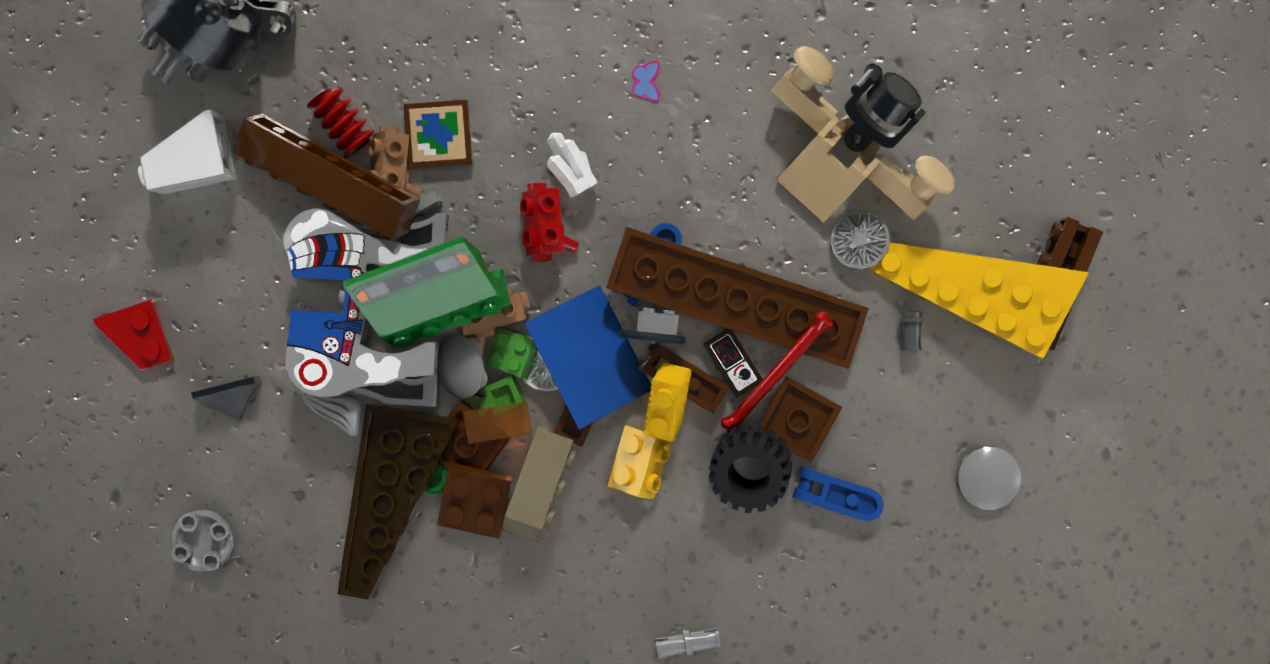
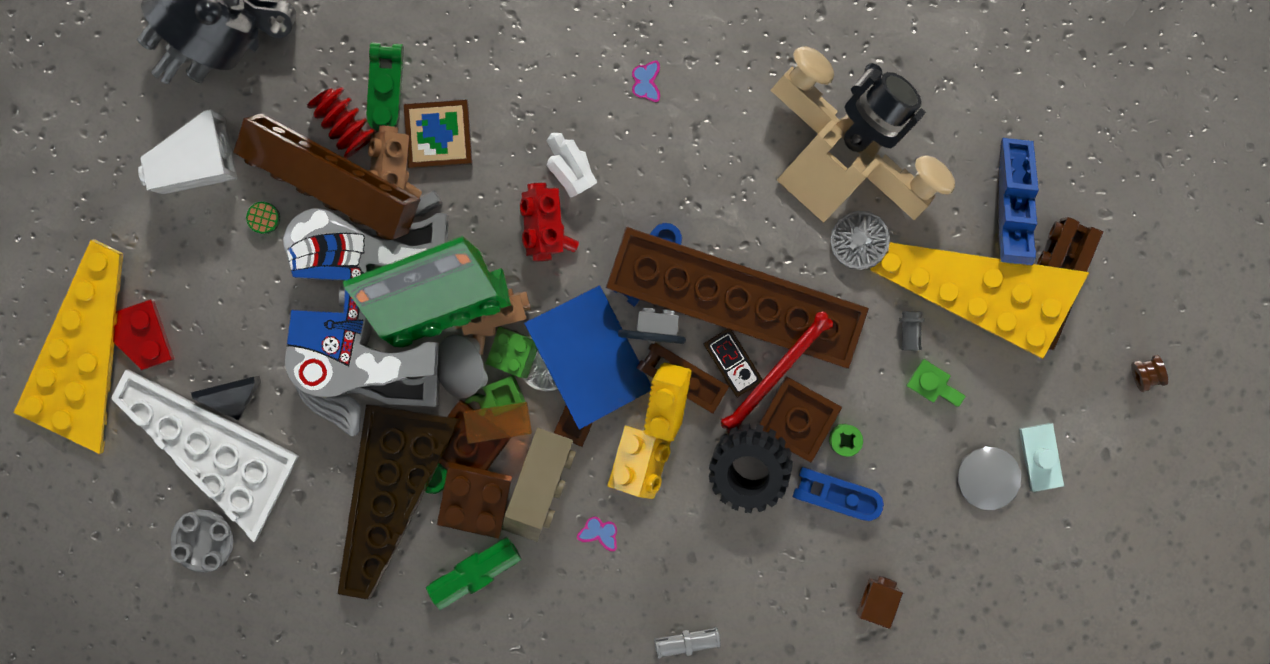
none -> yellow wing [13,239,124,454]
none -> white wing [111,370,299,542]
none -> tile [246,202,280,234]
none -> green plate [366,42,404,132]
none -> green piece [425,536,522,610]
none -> medium blue sticker [577,517,617,551]
none -> bright green wheel [829,424,863,457]
none -> reddish brown brick [856,576,903,629]
none -> bright green plate [906,359,966,407]
none -> blue slope [999,138,1039,265]
none -> light aqua tile [1019,423,1064,492]
none -> reddish brown wheel [1131,355,1168,392]

